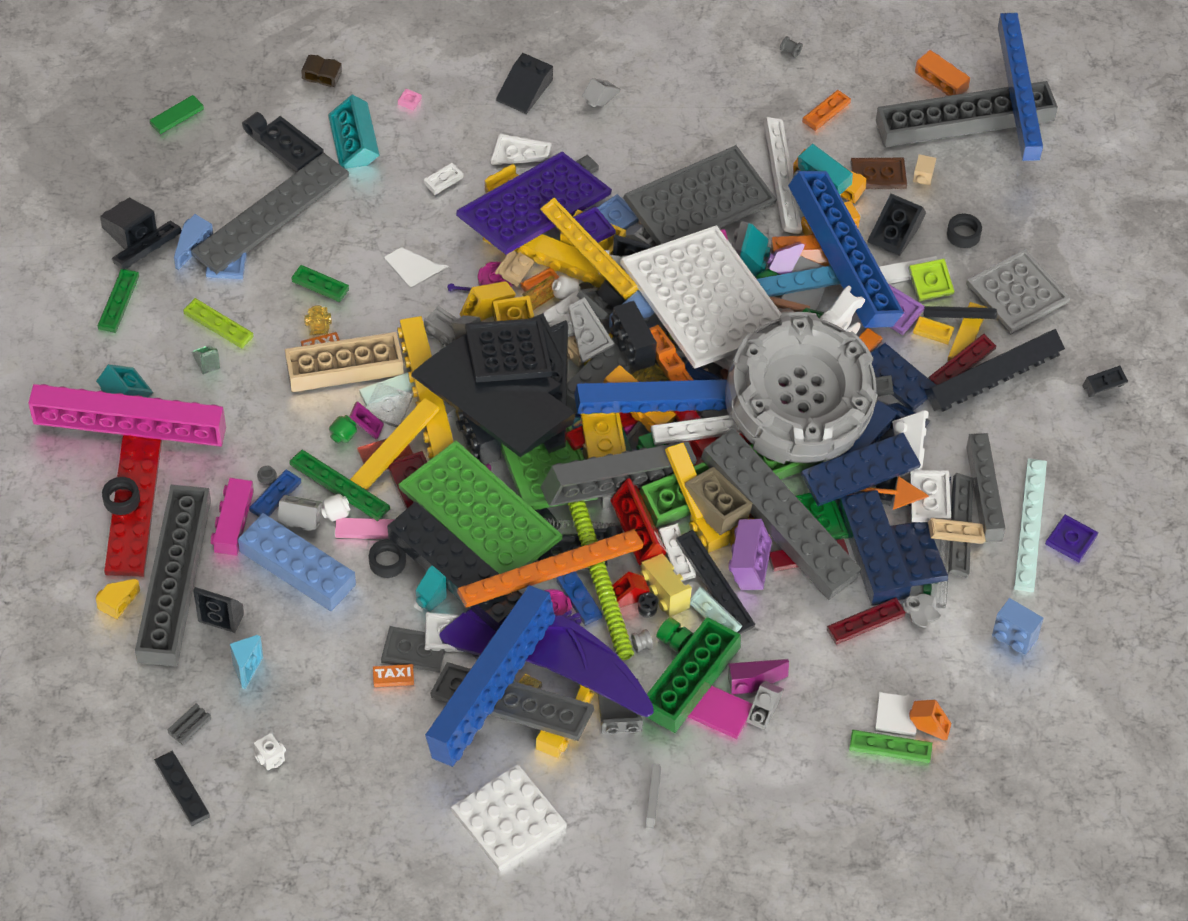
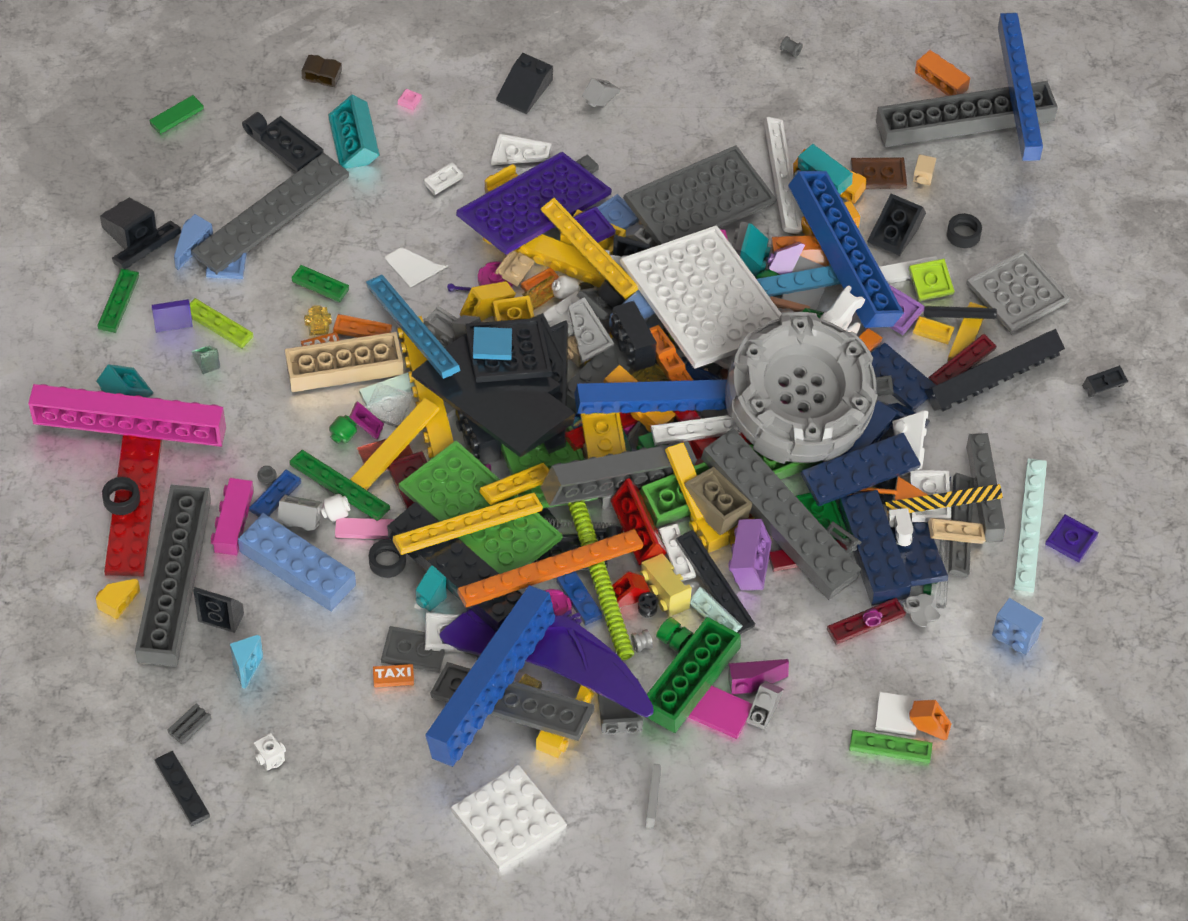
orange tile [802,90,851,131] -> none
none -> tile [152,299,193,333]
none -> orange plate [333,314,392,338]
none -> dark azure plate [366,275,460,379]
none -> yellow tile [392,492,543,555]
none -> dark azure tile [473,327,512,360]
none -> yellow tile [480,463,550,505]
none -> dark grey tile [827,521,862,557]
none -> magenta plate [863,609,882,627]
none -> sticker [885,484,1003,513]
none -> white leg [888,508,913,546]

